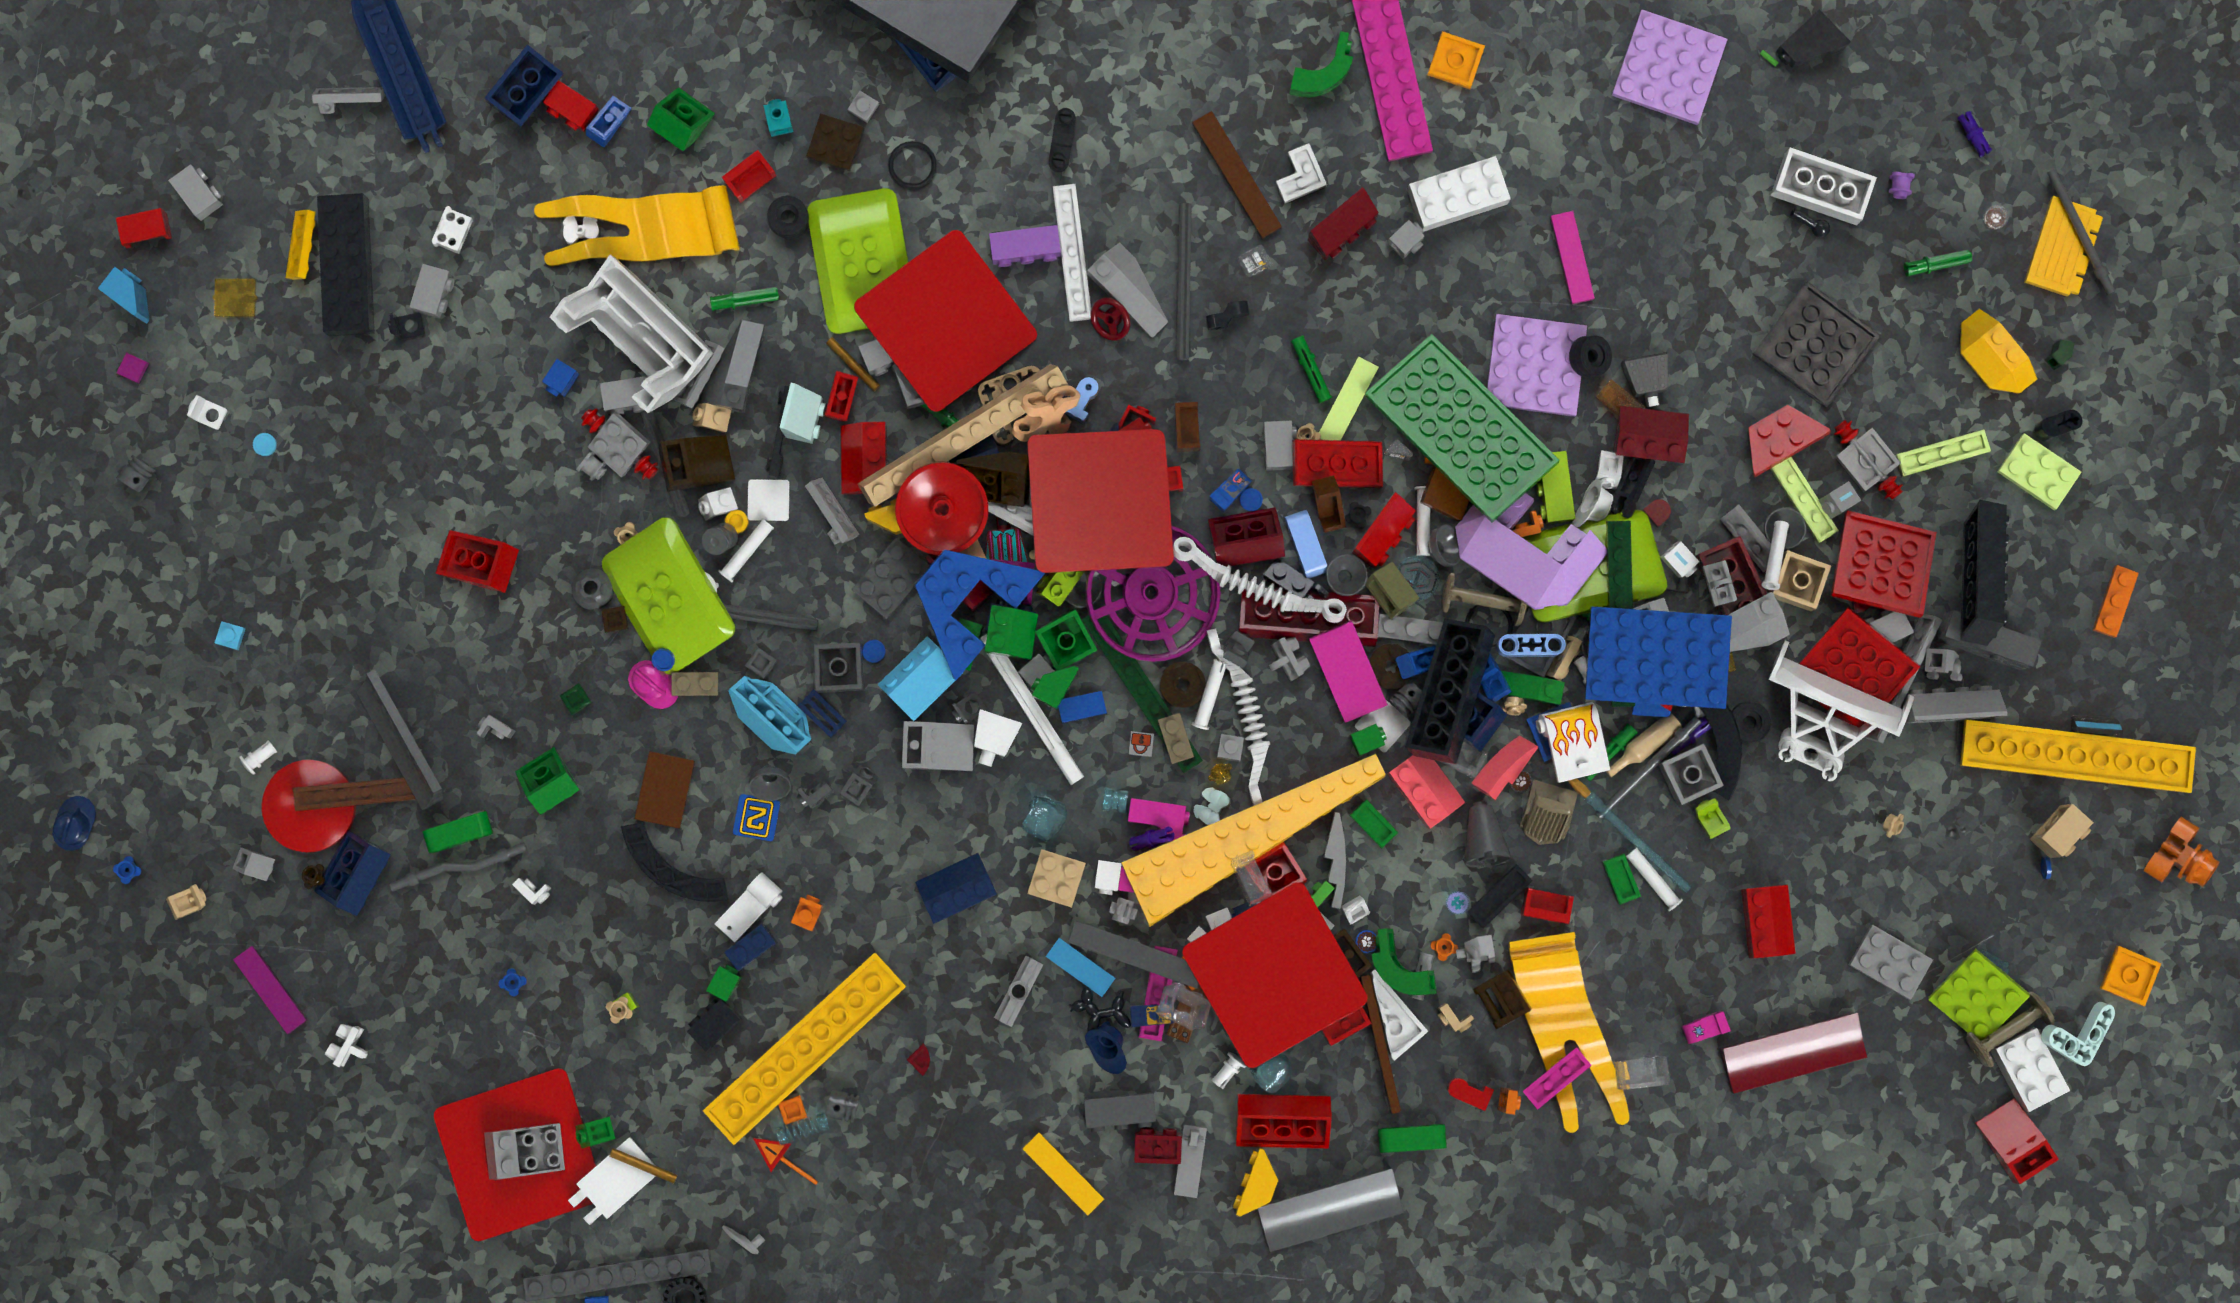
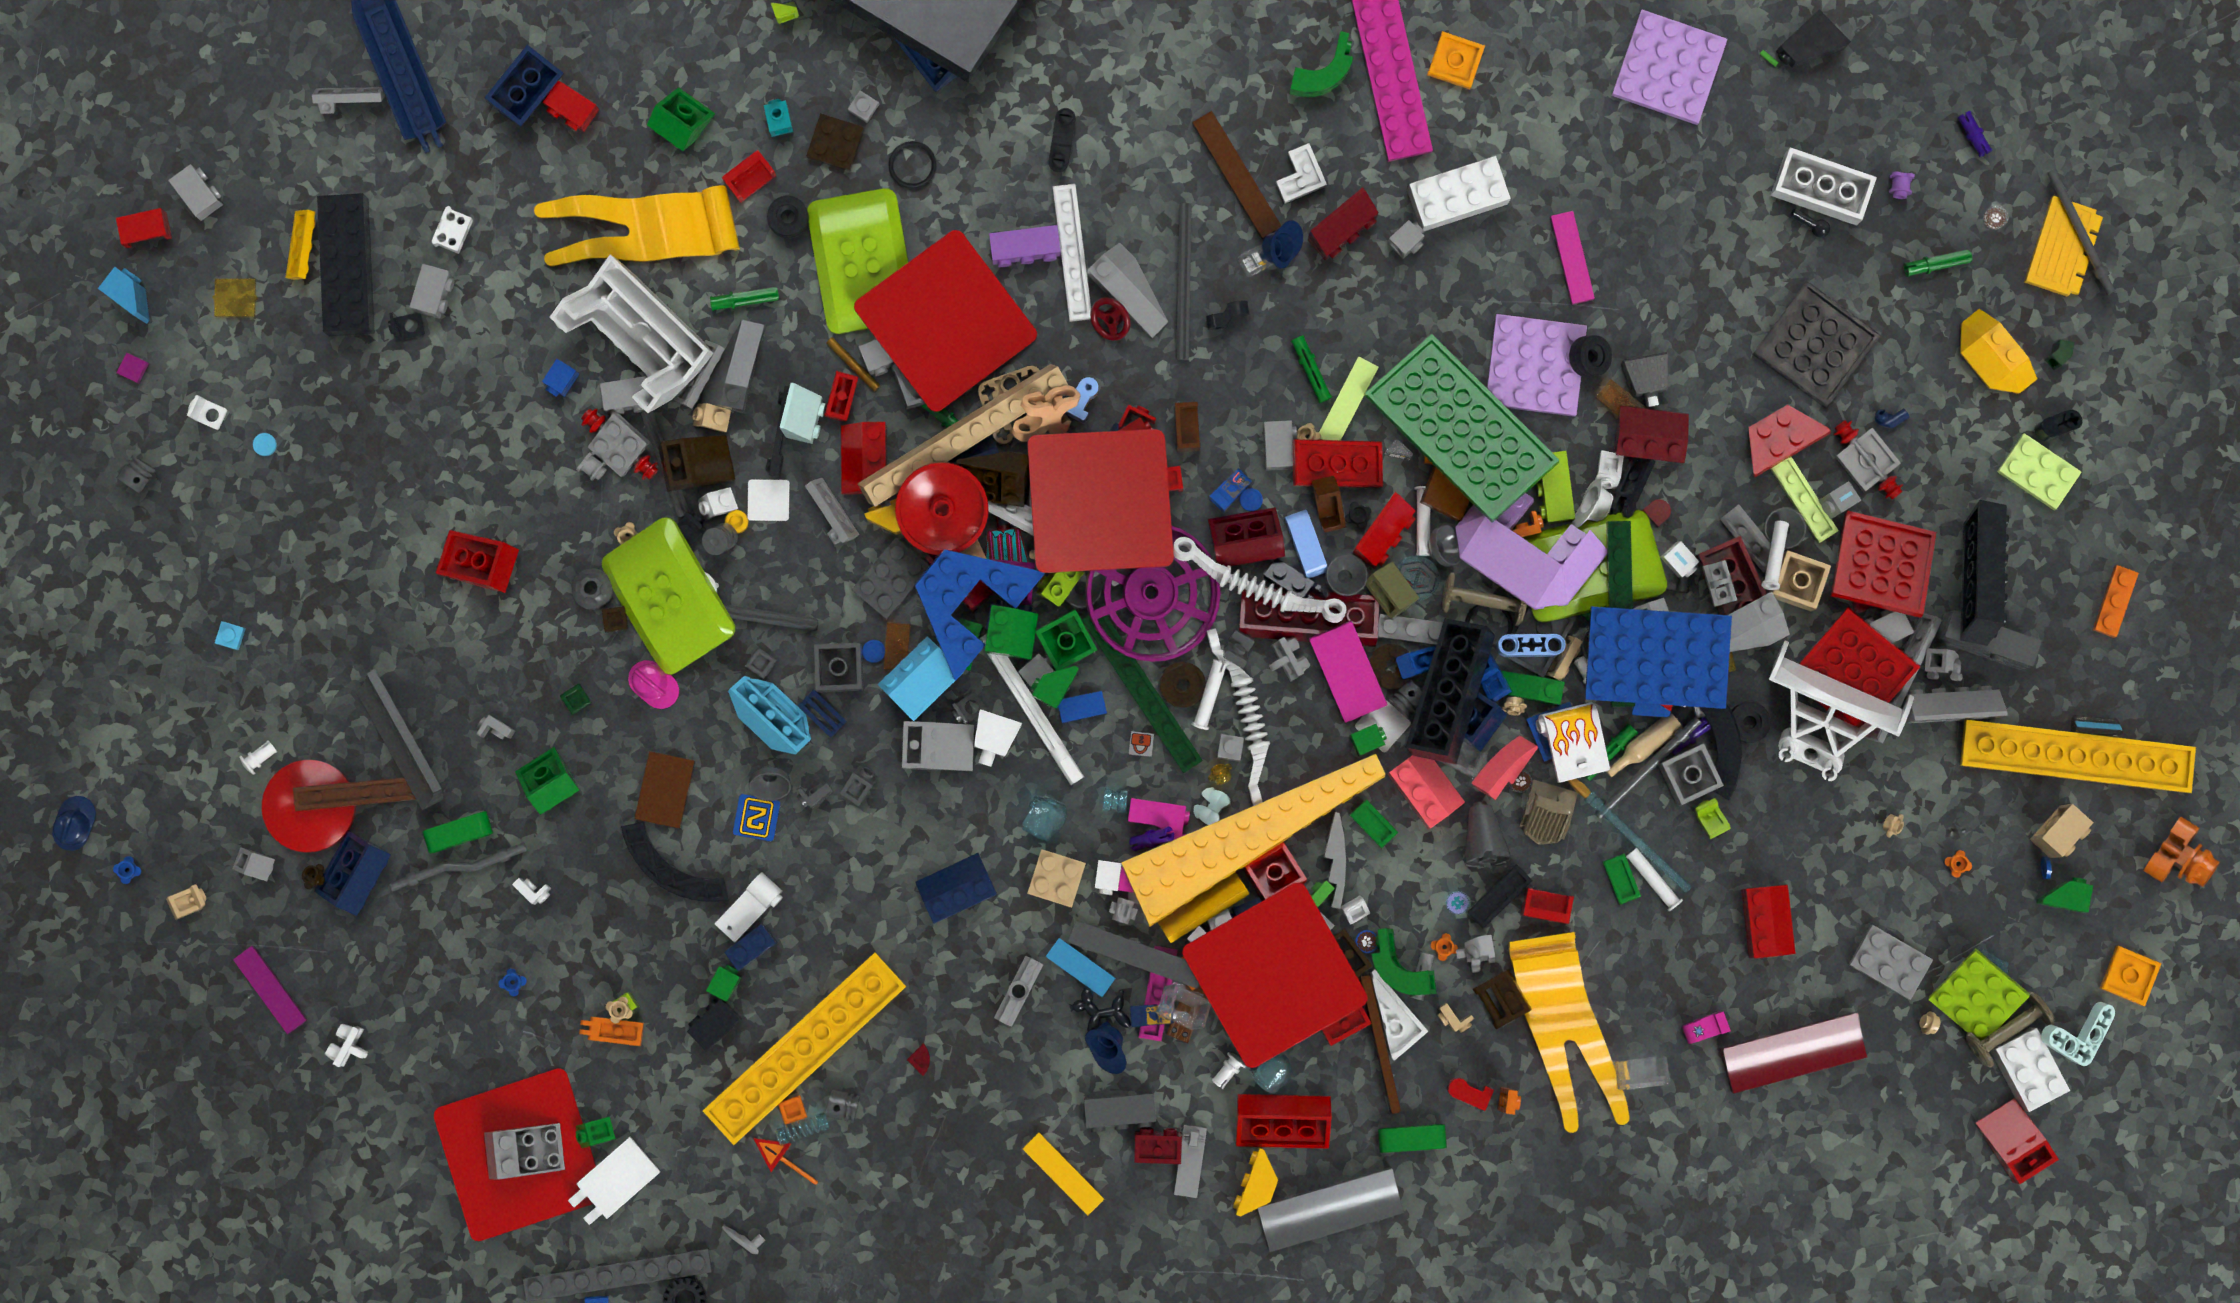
white piece [563,217,600,245] -> none
blue slope [586,96,632,147] -> none
pearl gold bar [609,1148,677,1184] -> none
blue piece [651,648,675,671] -> none
dark tan plate [672,672,718,696] -> none
white pin [718,519,774,583] -> none
orange bracket [791,894,823,931] -> none
dark tan plate [1158,713,1194,764] -> none
clear panel [1231,850,1272,907] -> none
dark pink plate [1523,1047,1592,1110] -> none
yellowish green tile [1895,430,1991,477] -> none
none -> orange hinge [579,1016,644,1046]
none -> black bracket [677,512,706,546]
none -> lime slope [771,1,799,24]
none -> clear orange plate [884,623,911,670]
none -> yellow tile [1157,872,1250,943]
none -> dark blue piece [1259,220,1303,269]
none -> dark blue arm [1875,408,1909,428]
none -> tan plate [1920,1011,1940,1035]
none -> orange plate [1944,850,1972,878]
none -> green slope [2037,877,2093,913]

